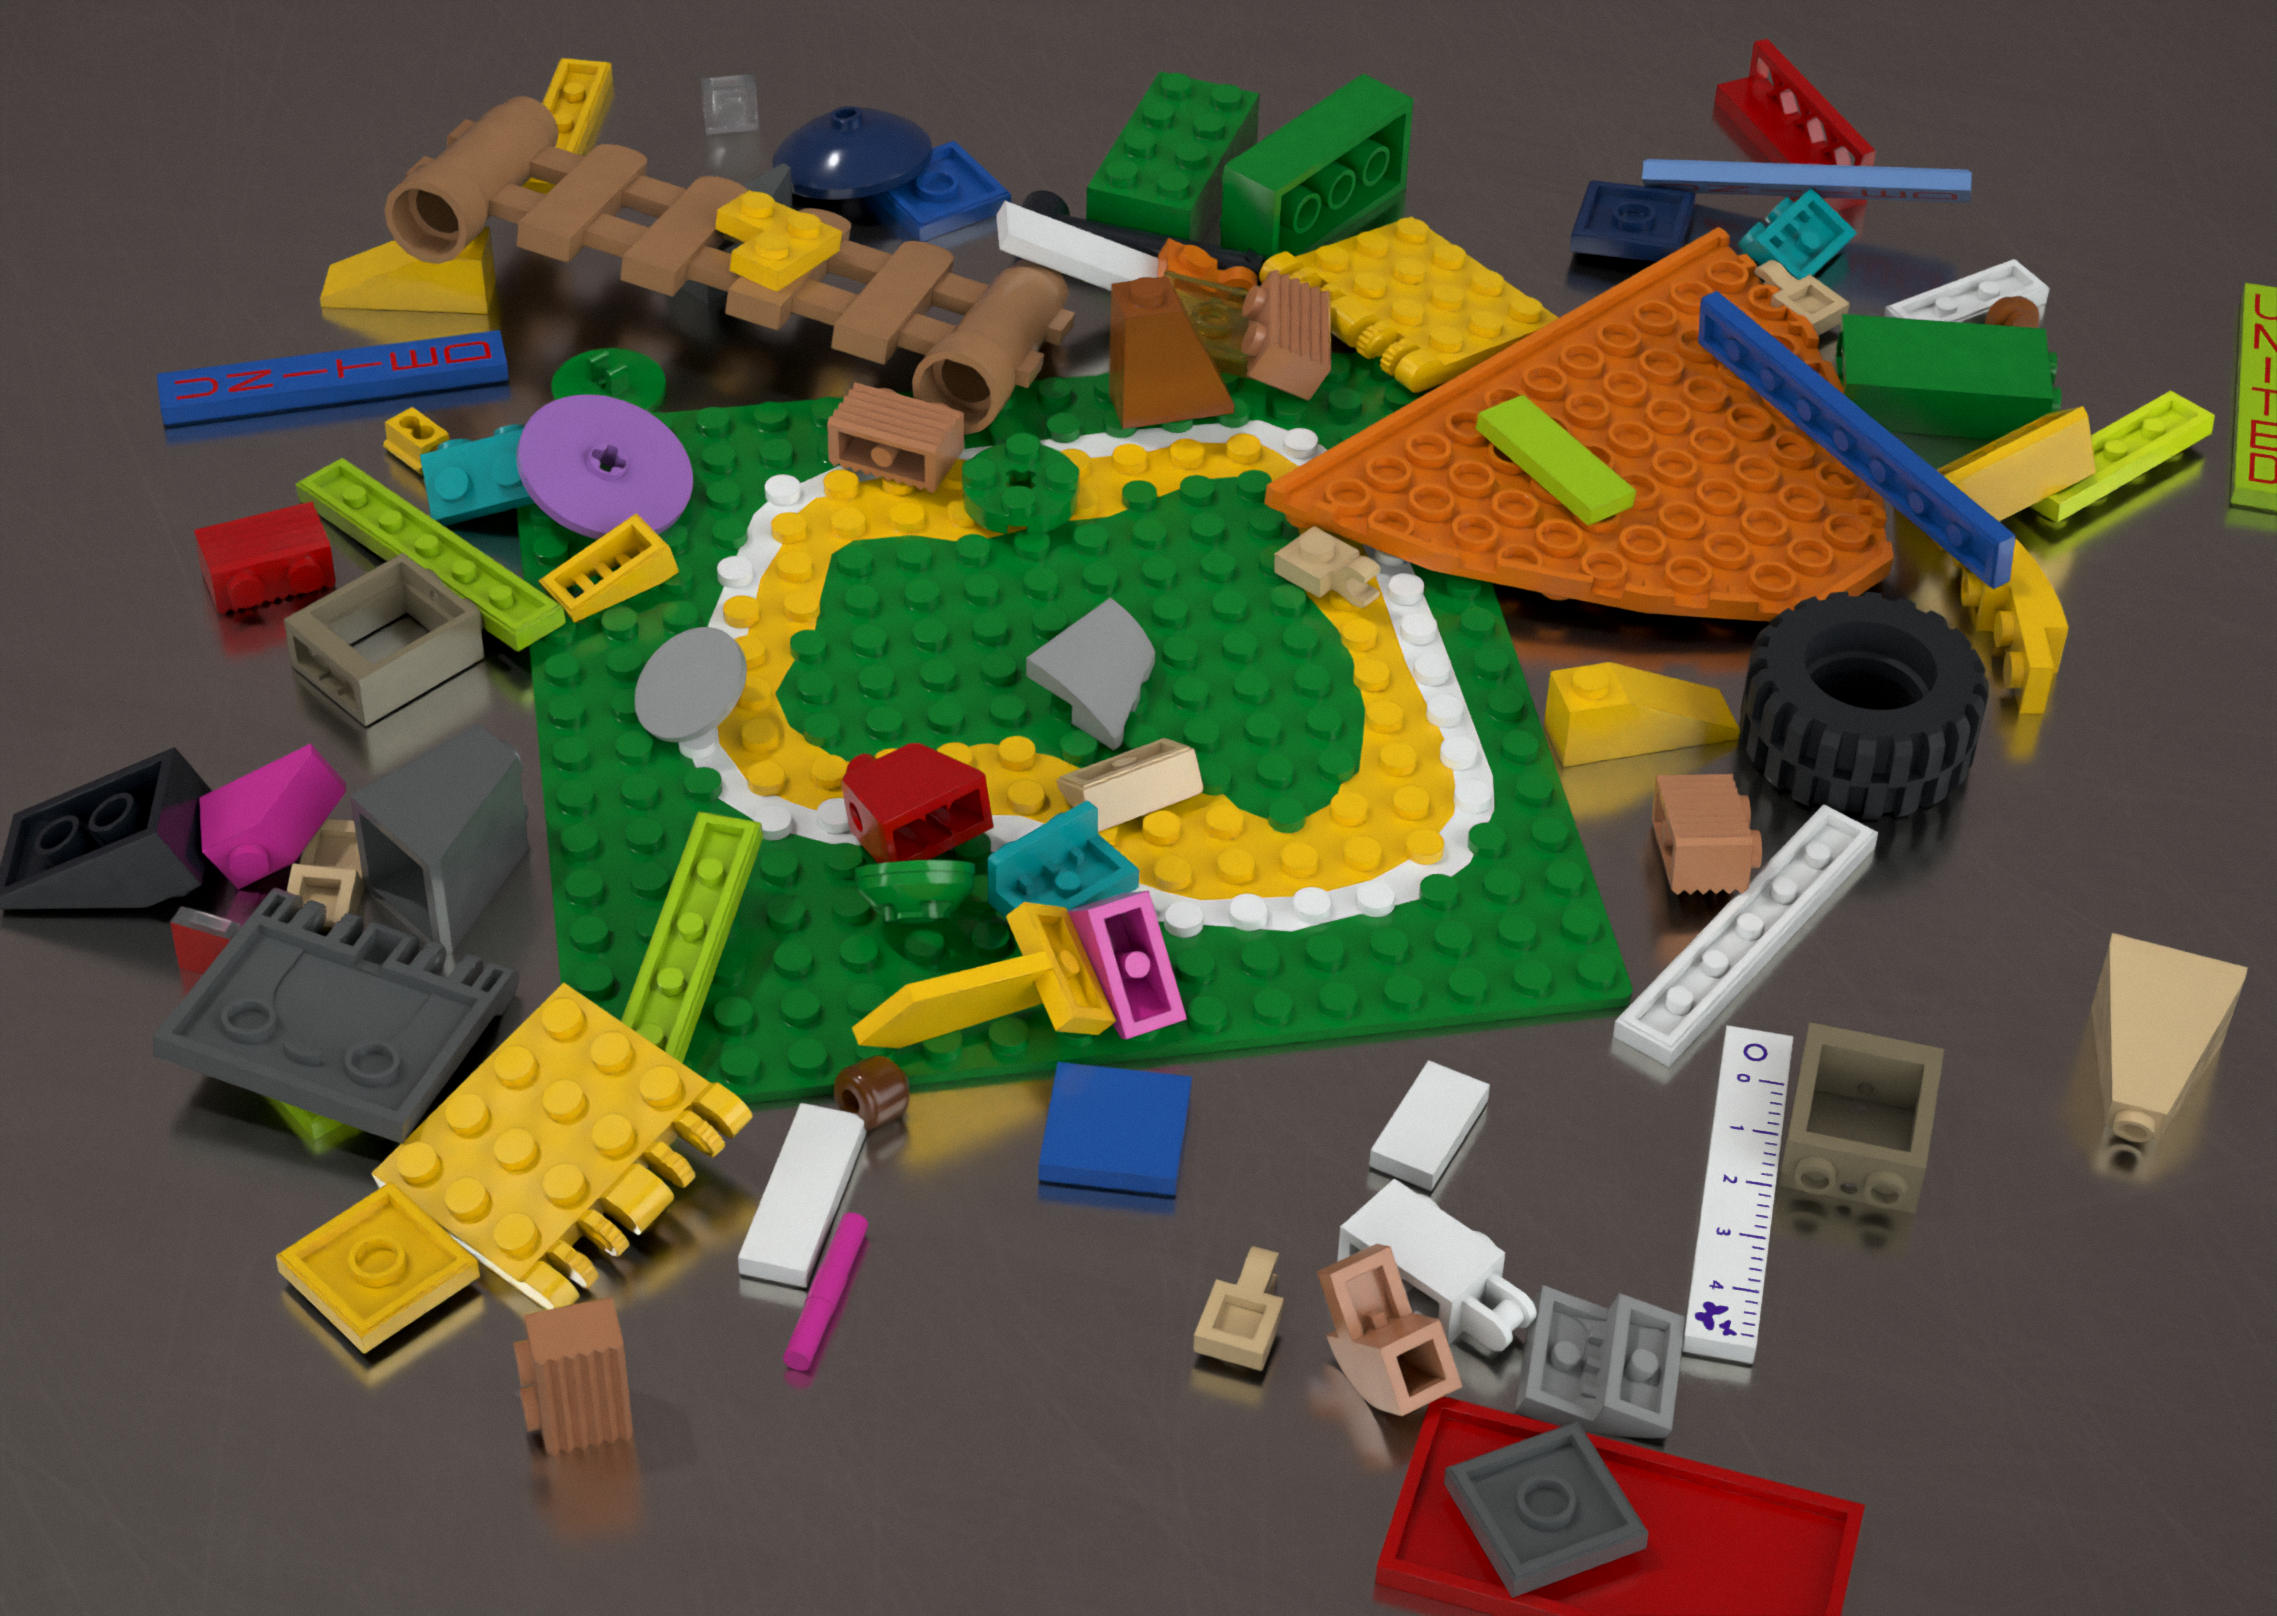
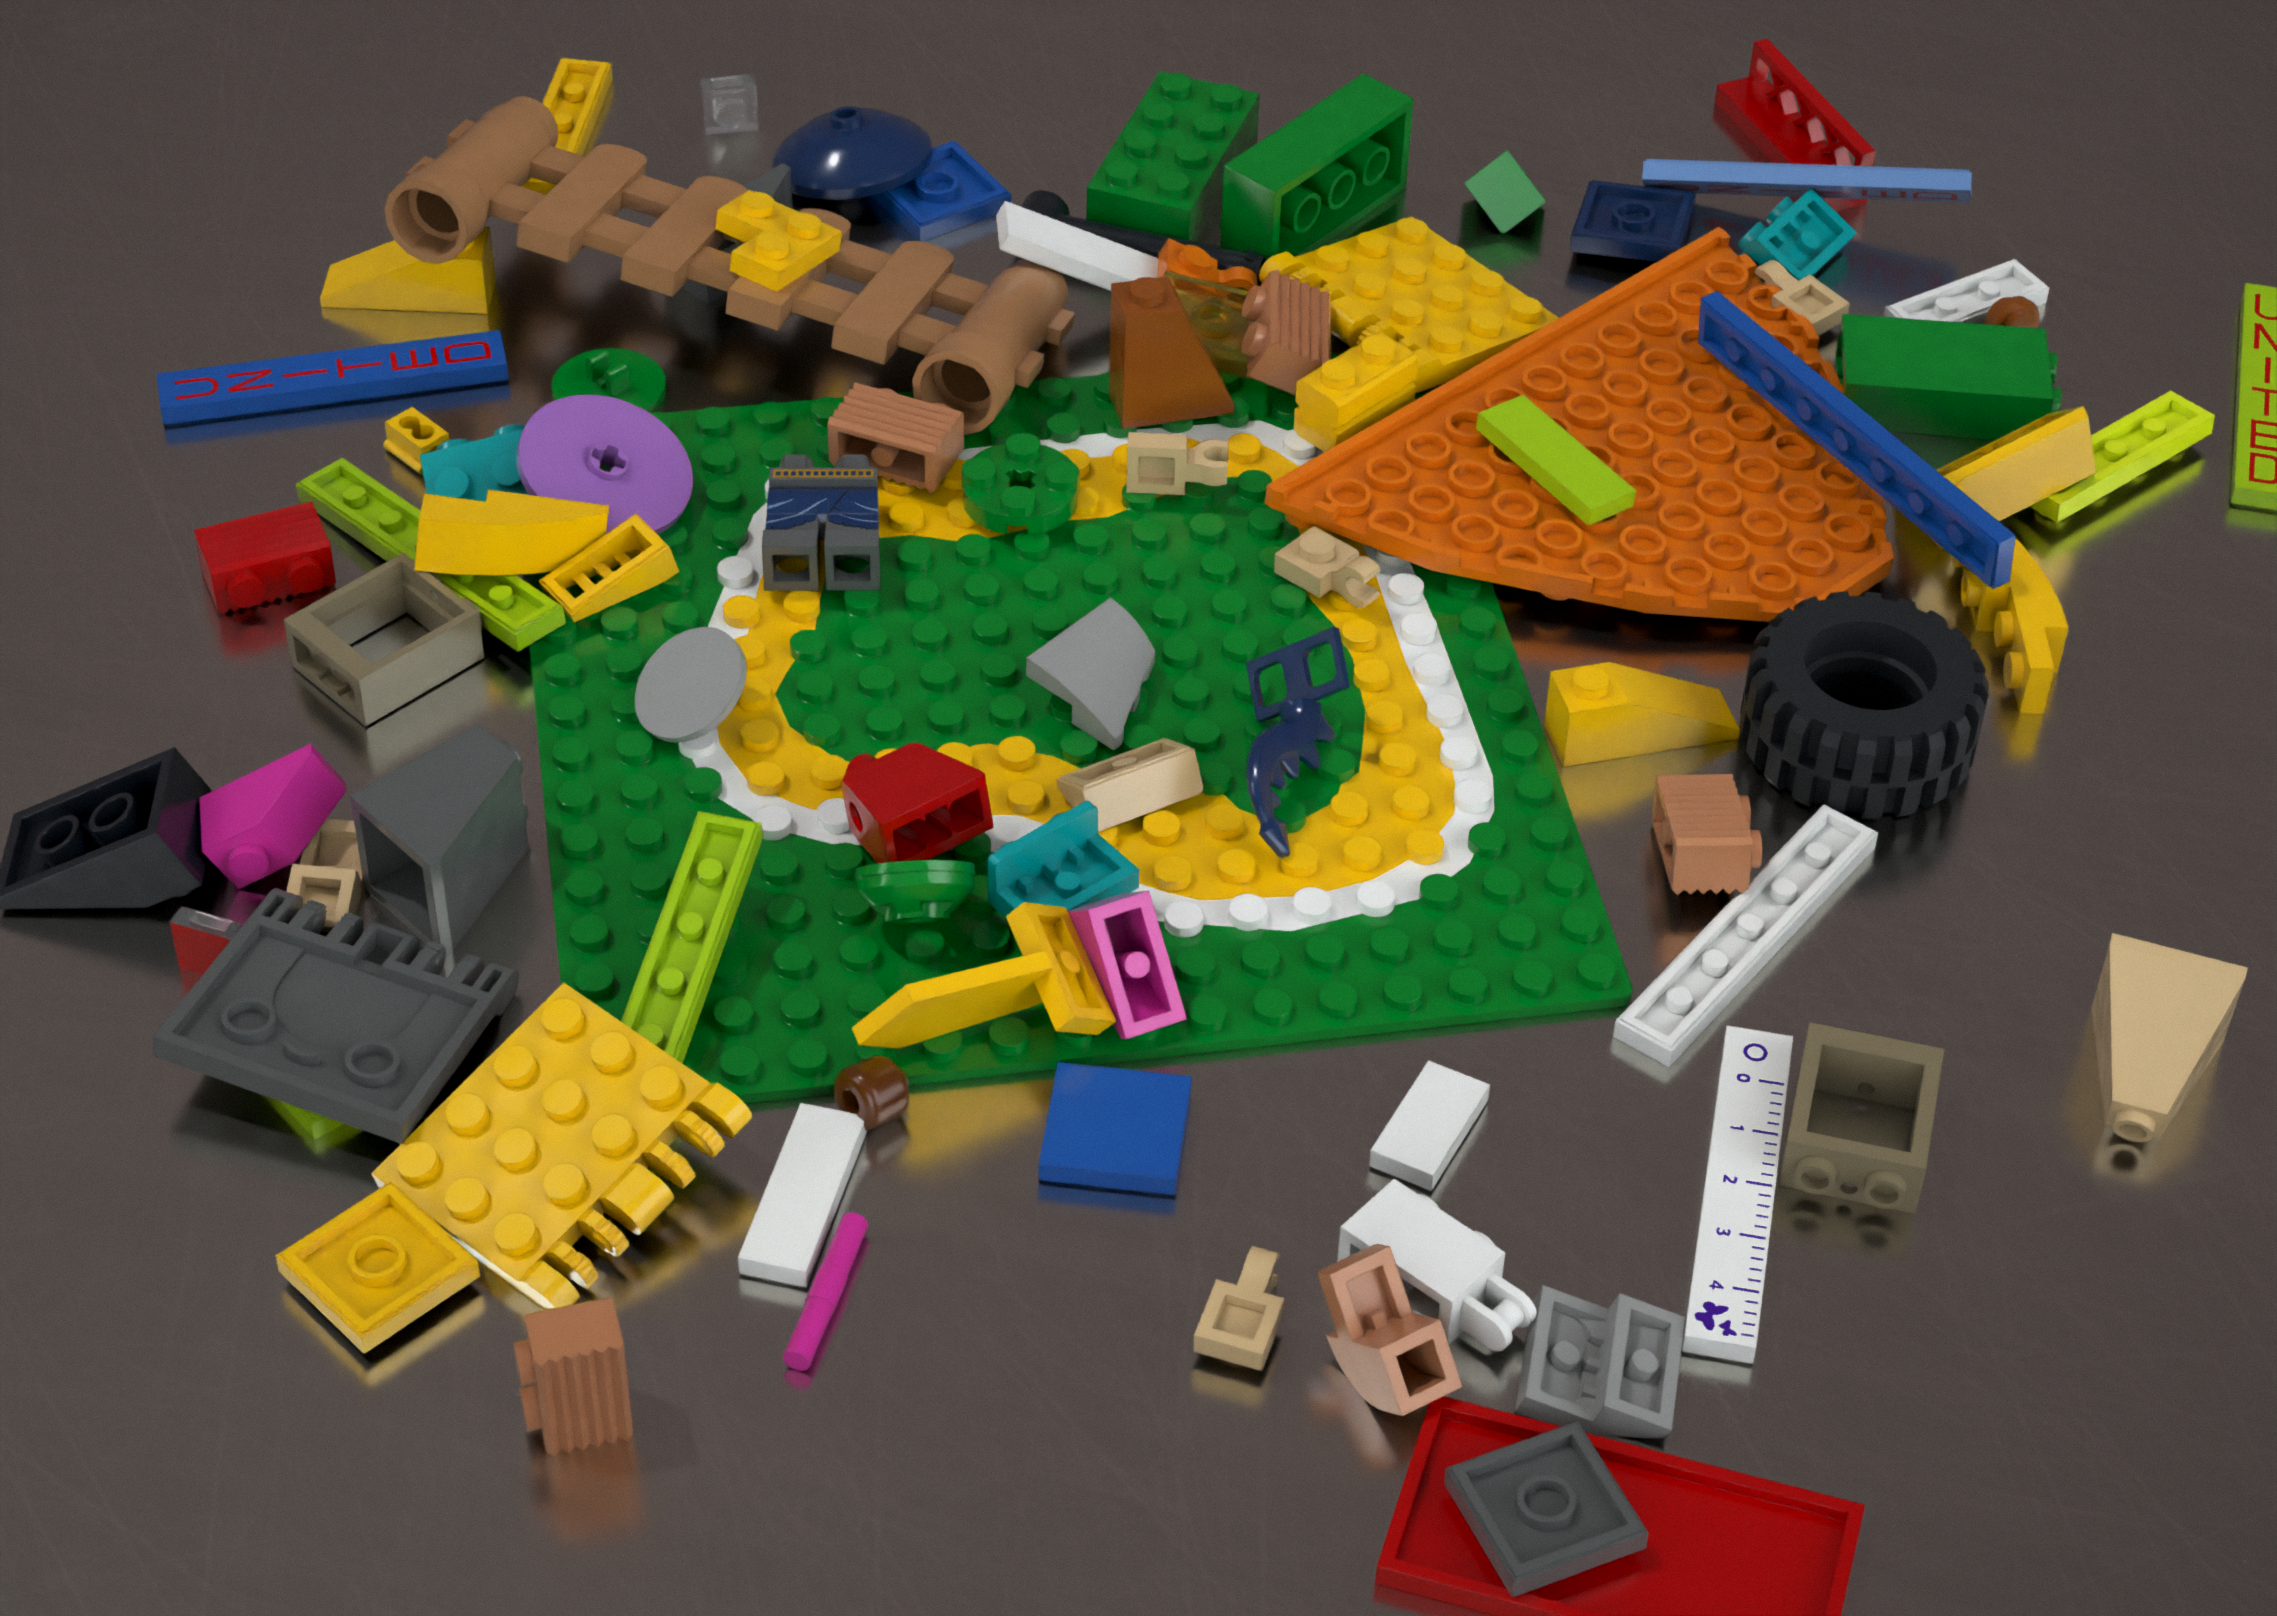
none -> yellow slope [414,489,609,576]
none -> dark grey hips [762,454,881,591]
none -> tan plate [1126,432,1229,495]
none -> dark blue piece [1246,627,1350,858]
none -> yellow brick [1294,332,1418,452]
none -> green panel [1464,149,1546,233]

